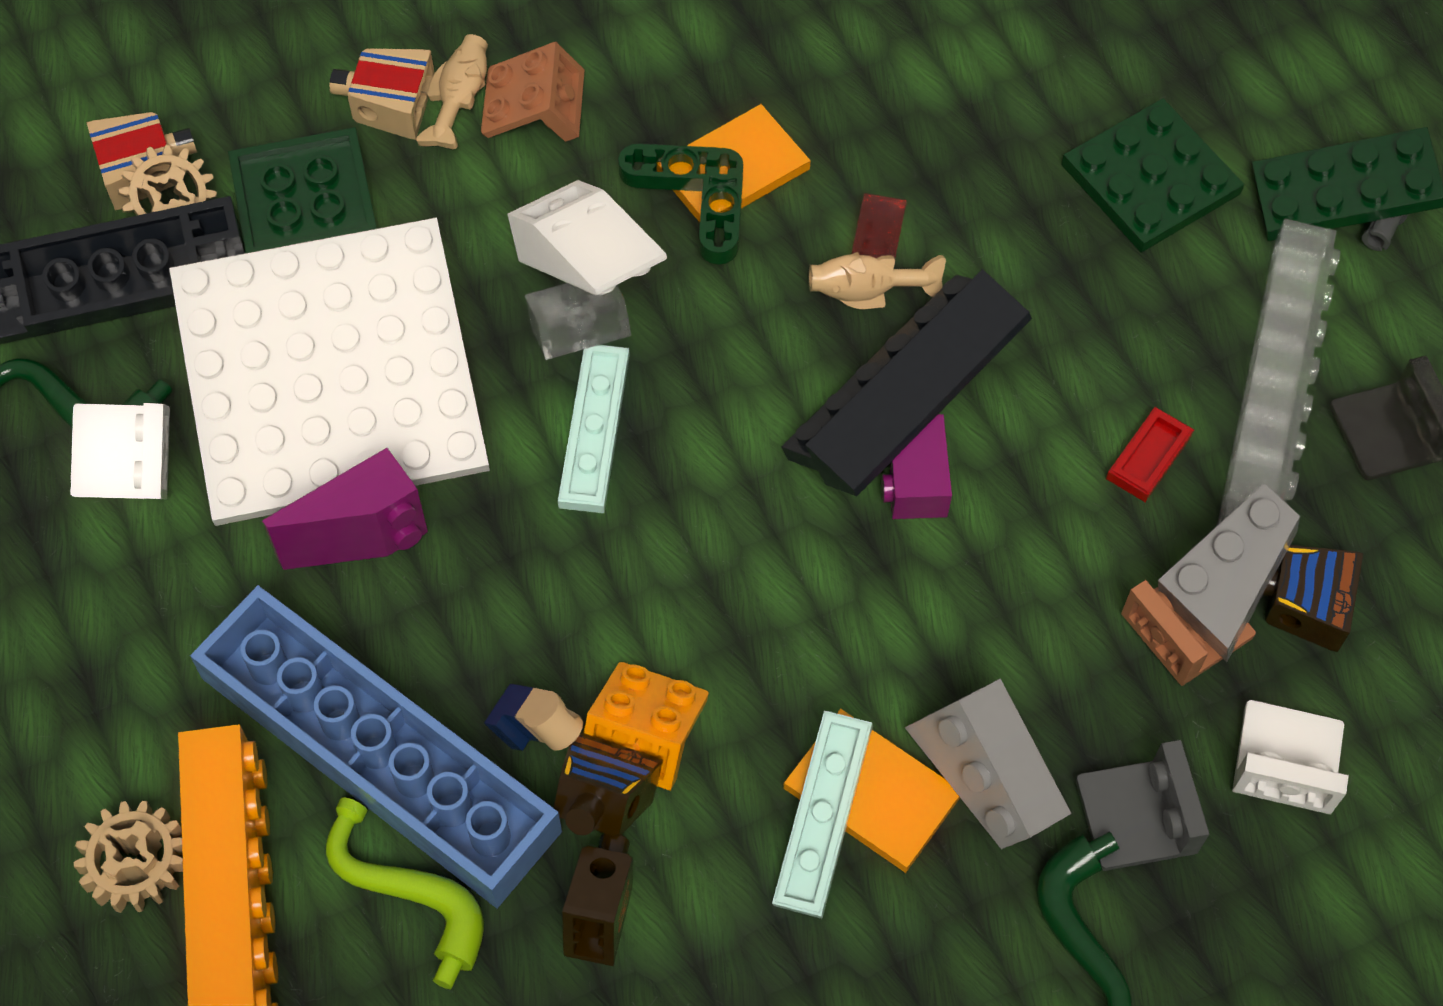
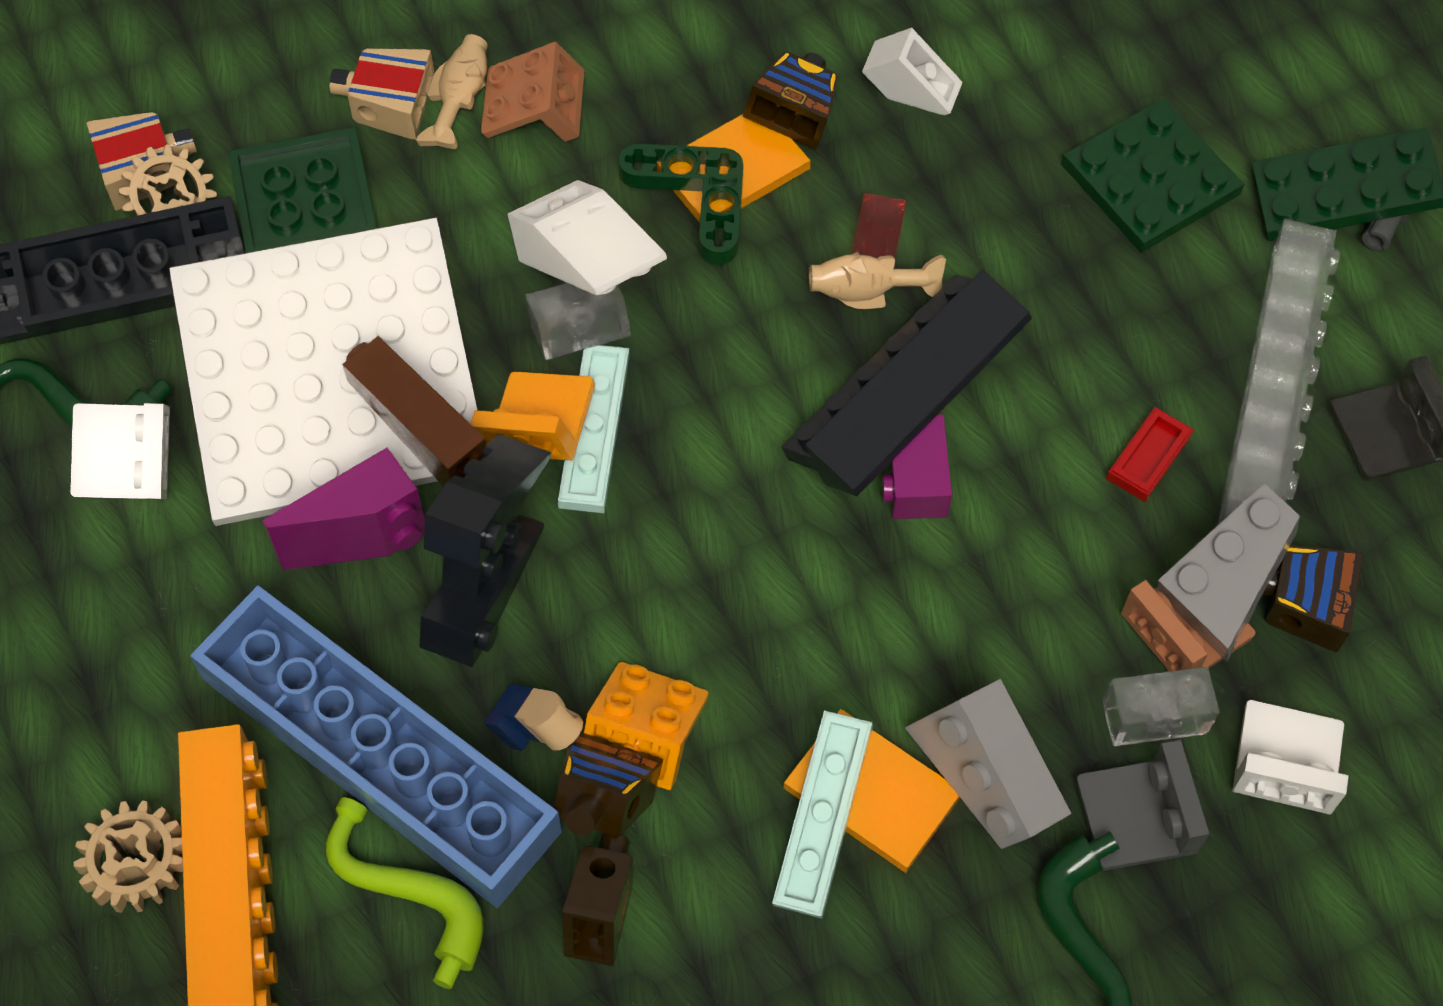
none -> reddish brown slope [342,336,486,487]
none -> black wedge [419,434,551,667]
none -> light orange bracket [470,372,595,461]
none -> dark brown torso [743,52,838,149]
none -> white slope [862,28,963,115]
none -> clear brick [1102,667,1220,746]

